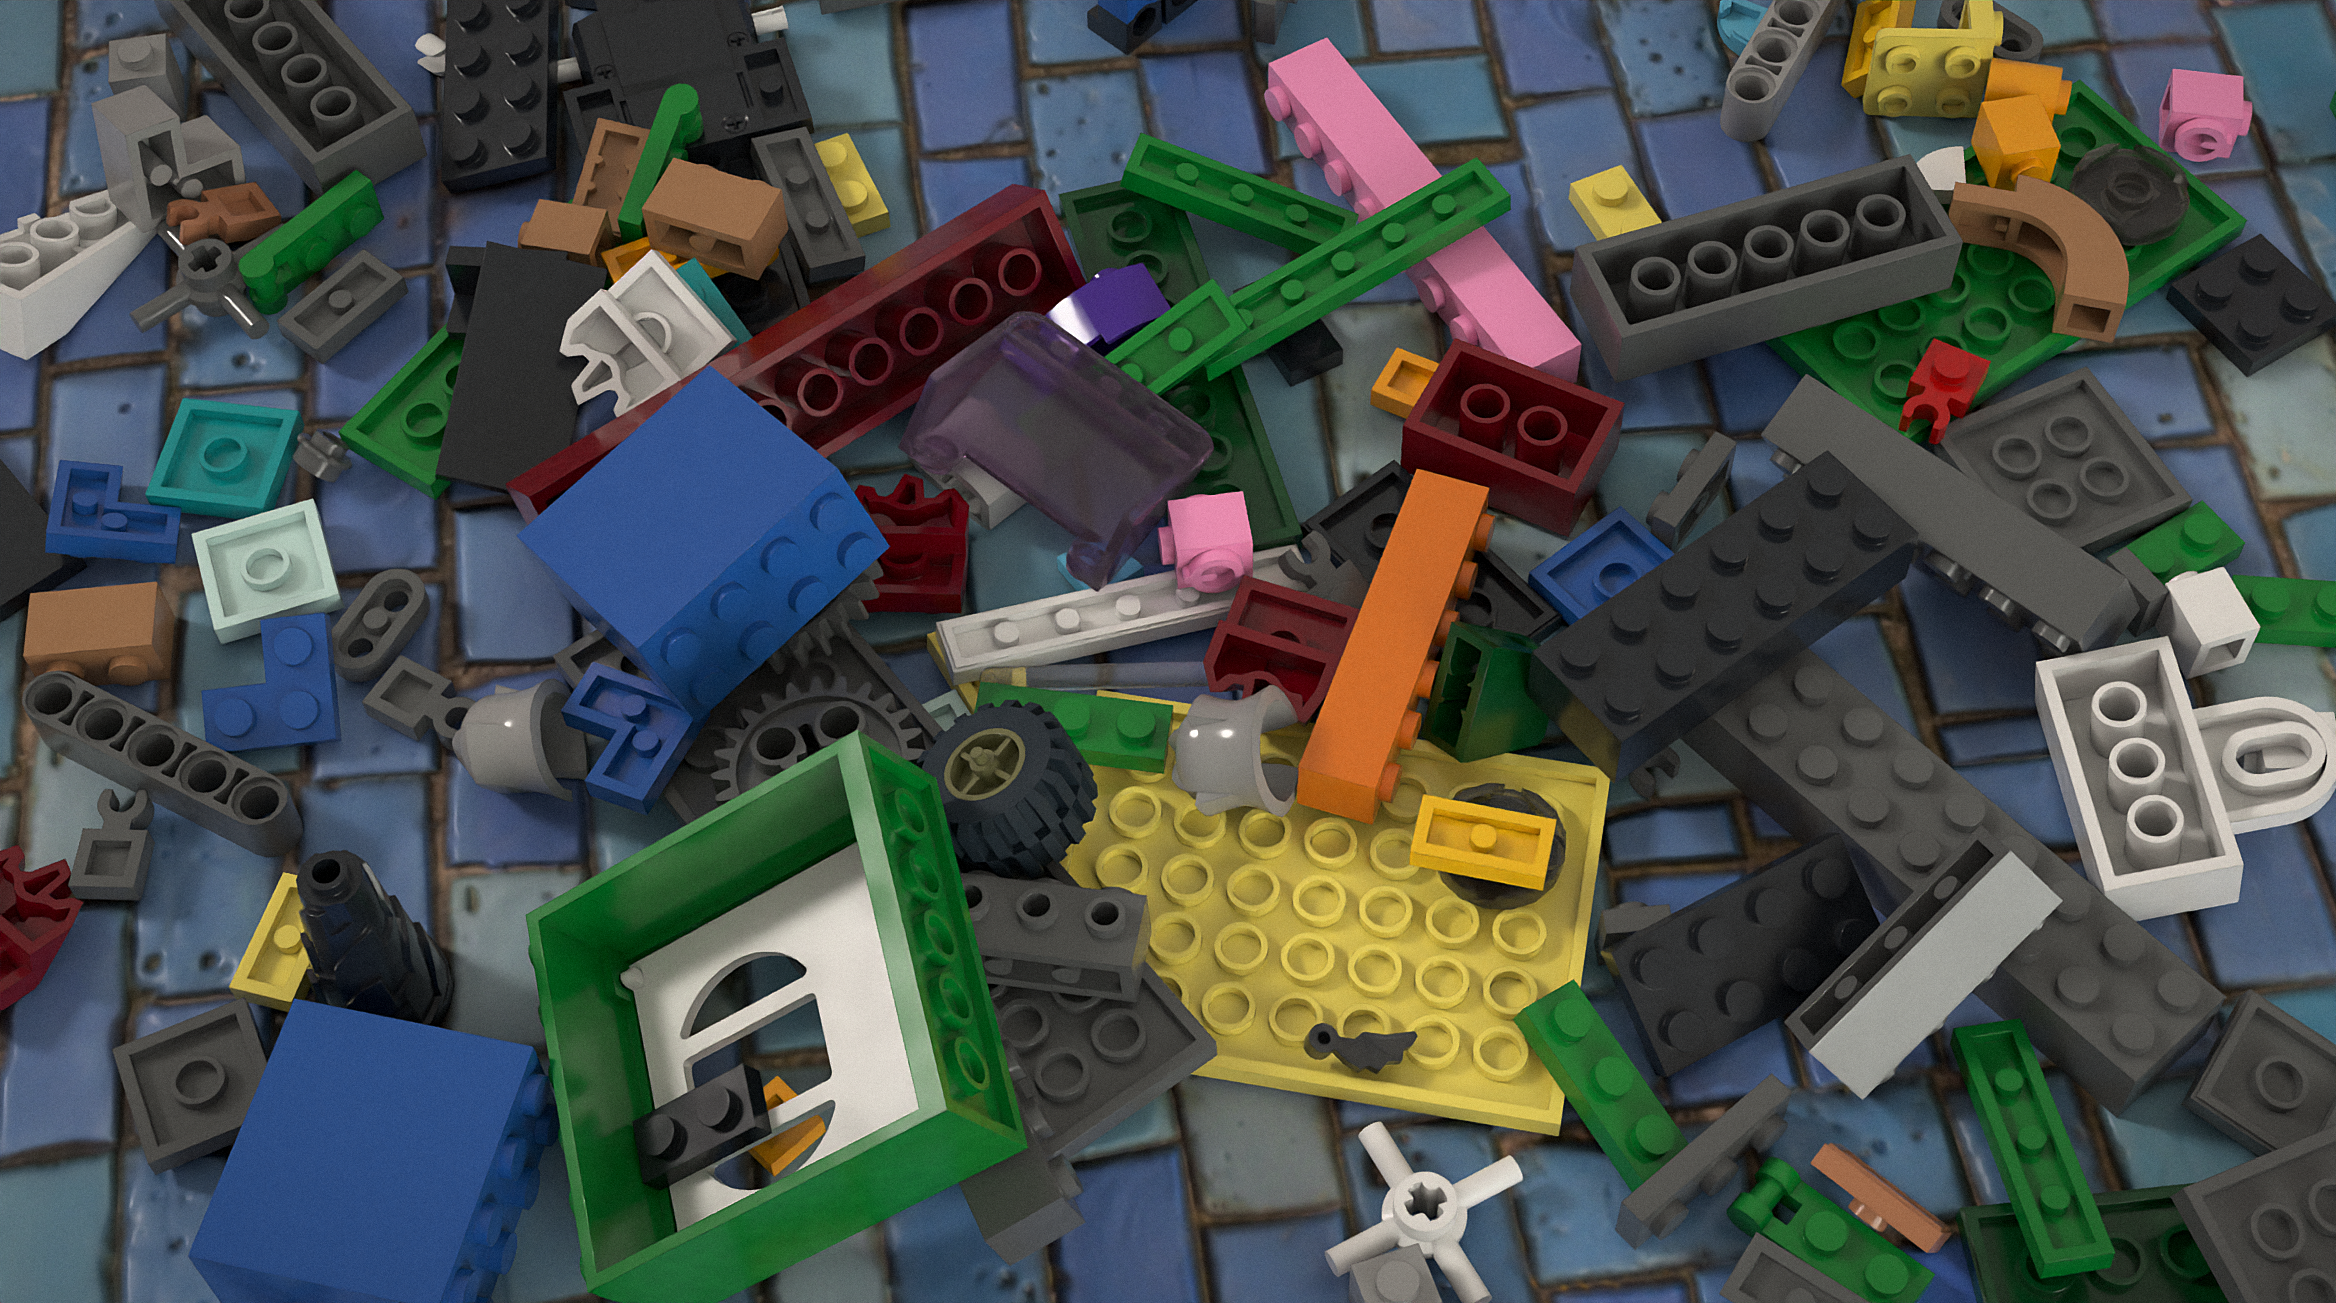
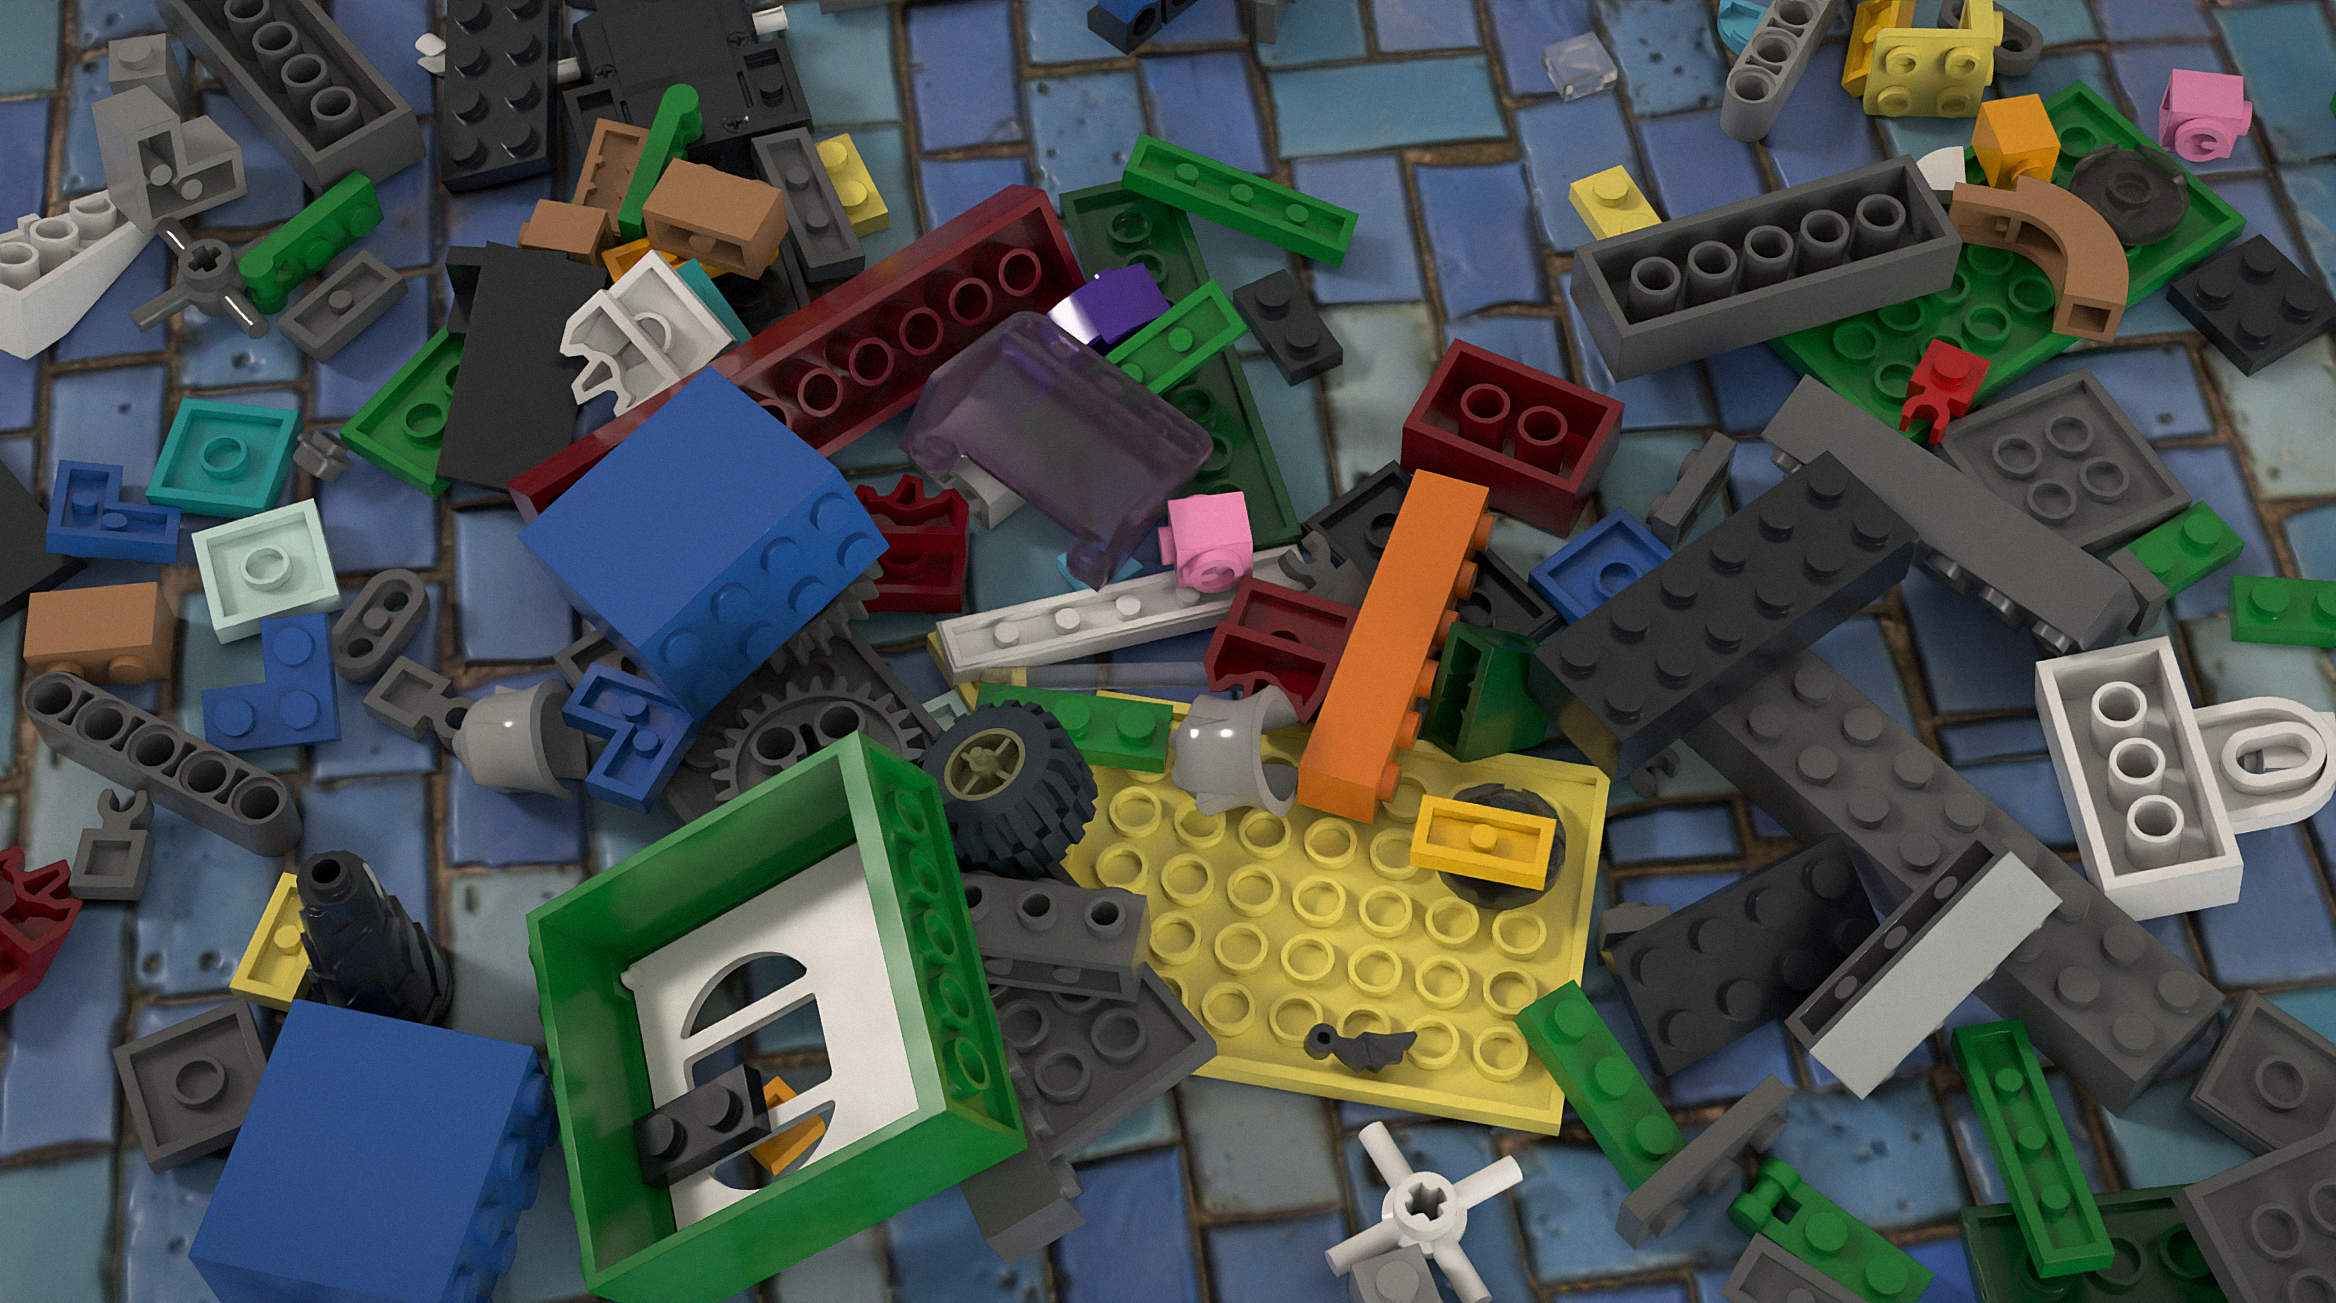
nougat plate [166,182,281,245] -> none
green plate [1199,157,1511,382] -> none
bright pink brick [1264,37,1582,383] -> none
light orange plate [1370,347,1439,419] -> none
nougat plate [1811,1143,1952,1253] -> none
light orange brick [1983,57,2072,124] -> none
white brick [2155,567,2261,679] -> none
none -> clear plate [1541,32,1618,101]

